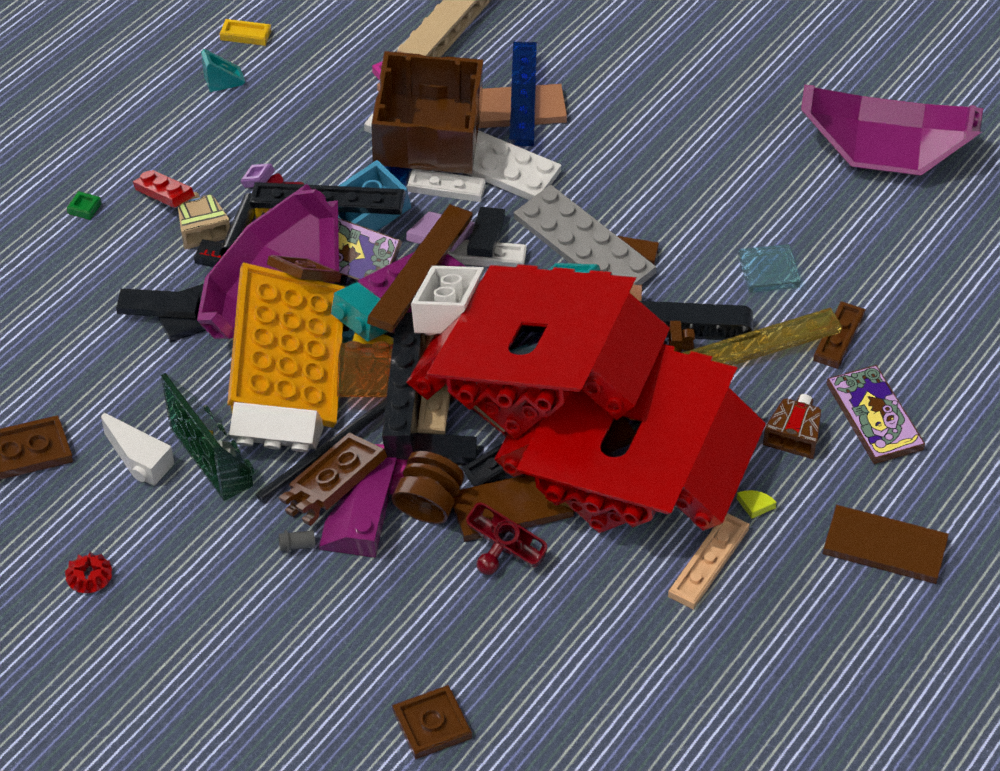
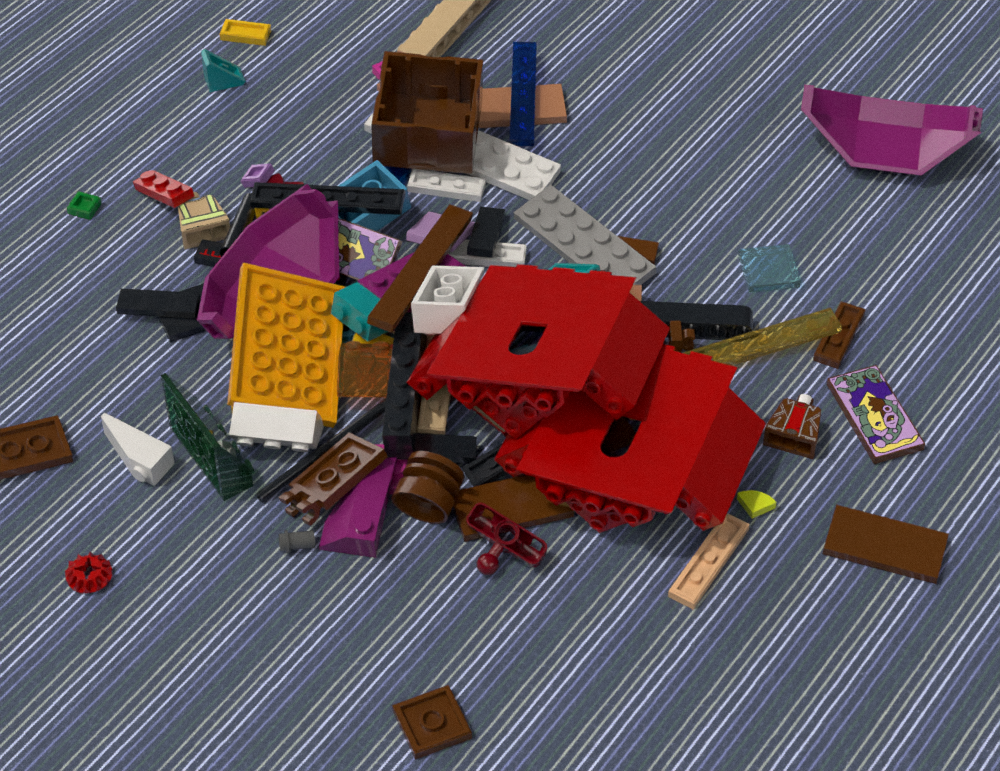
reddish brown tile [267,255,342,283] -> none

